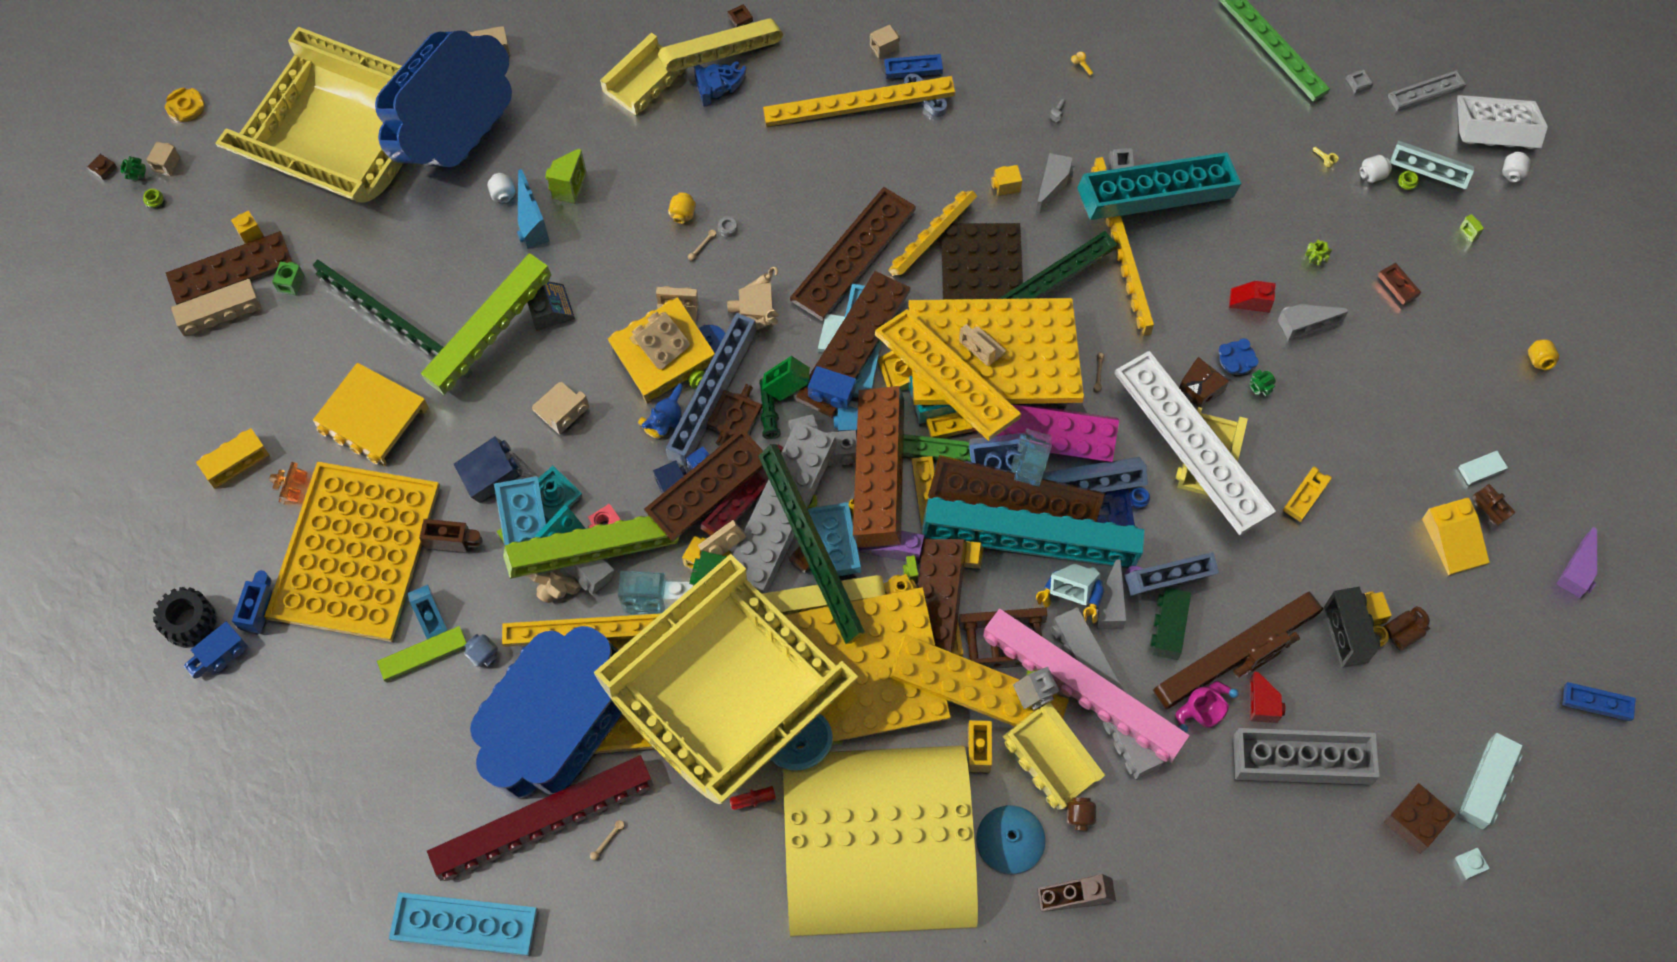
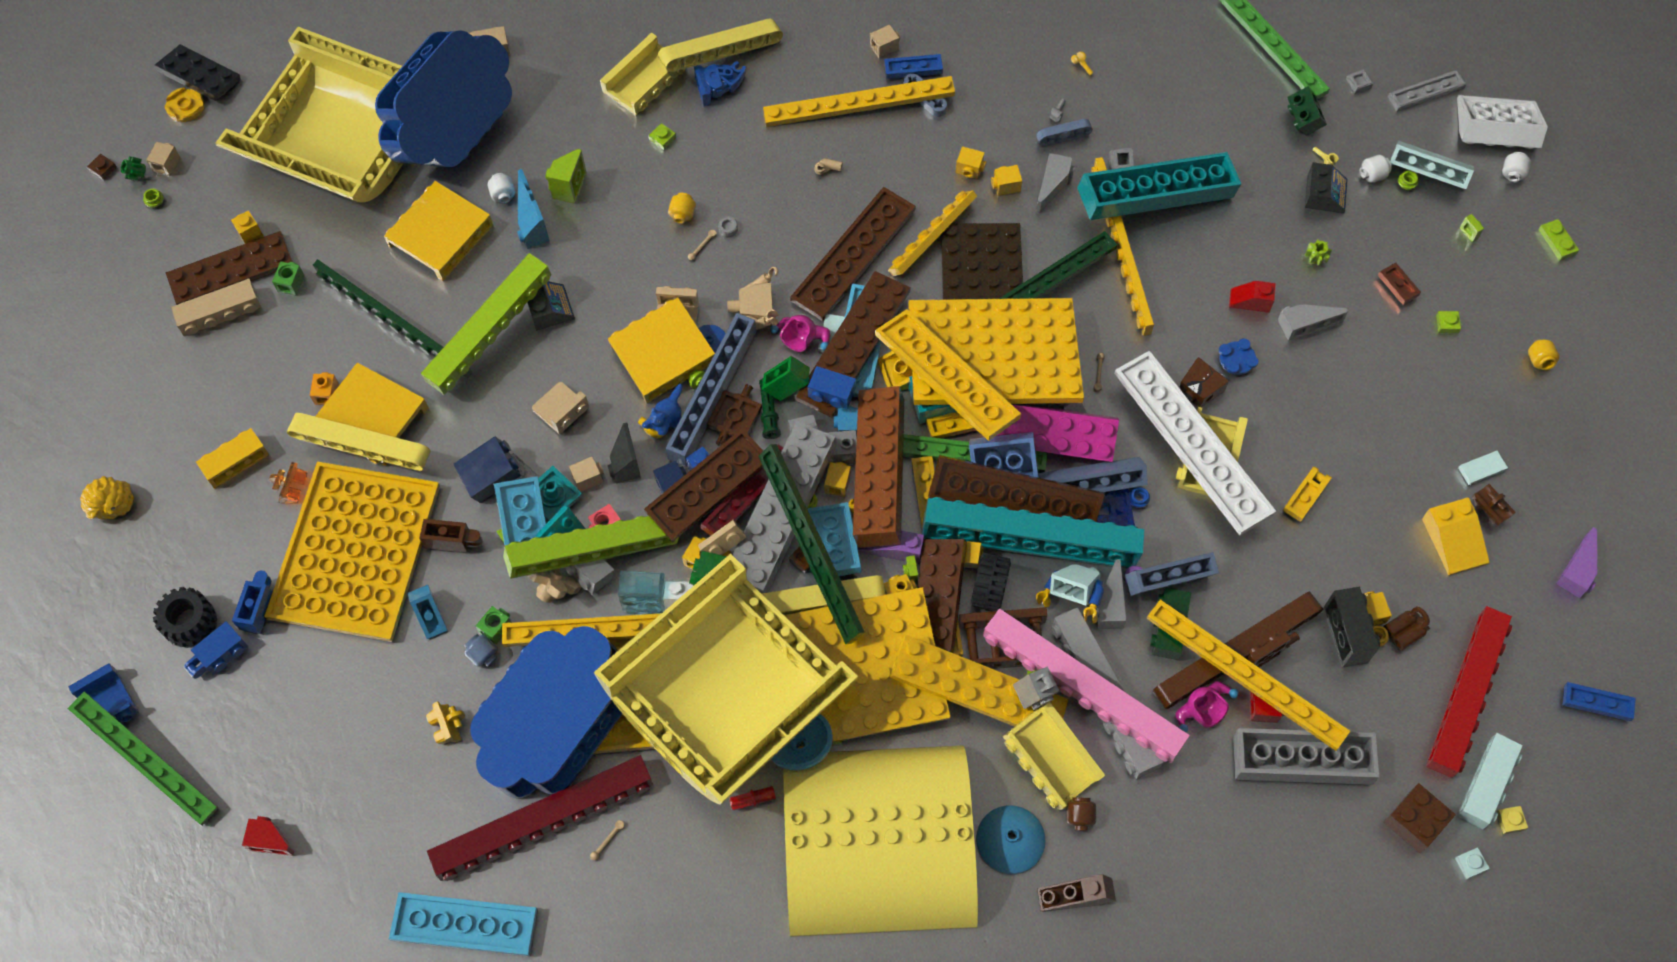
lime tile [377,626,467,682] -> none
tan bracket [630,312,690,369] -> none
reddish brown plate [727,4,753,27] -> none
tan panel [959,324,1006,366] -> none
yellow brick [968,720,992,773] -> none
clear light blue brick [1011,429,1052,487] -> none
green gear [1249,369,1276,396] -> none
none -> bright green plate [67,692,218,826]
none -> blue panel [68,663,139,735]
none -> yellow hair [80,476,134,520]
none -> black plate [154,44,241,101]
none -> red slope [242,816,294,856]
none -> light yellow beam [287,413,431,471]
none -> light orange brick [309,372,339,405]
none -> yellow panel [384,181,493,281]
none -> yellow hips [426,701,465,744]
none -> bright green brick [475,606,511,645]
none -> tan brick [569,457,604,492]
none -> pearl dark grey slope [608,423,641,483]
none -> lime plate [648,123,676,150]
none -> dark pink piece [770,315,831,352]
none -> tan arm [814,158,843,175]
none -> yellow brick [824,462,851,497]
none -> yellow brick [955,146,987,179]
none -> black tyre [971,552,1011,611]
none -> sand blue beam [1036,119,1093,146]
none -> yellow plate [1147,600,1350,751]
none -> dark green brick [1287,86,1327,136]
none -> pearl dark grey slope [1305,162,1348,214]
none -> red brick [1426,606,1512,778]
none -> lime plate [1436,311,1461,333]
none -> light yellow plate [1496,806,1528,834]
none -> lime plate [1538,219,1579,261]

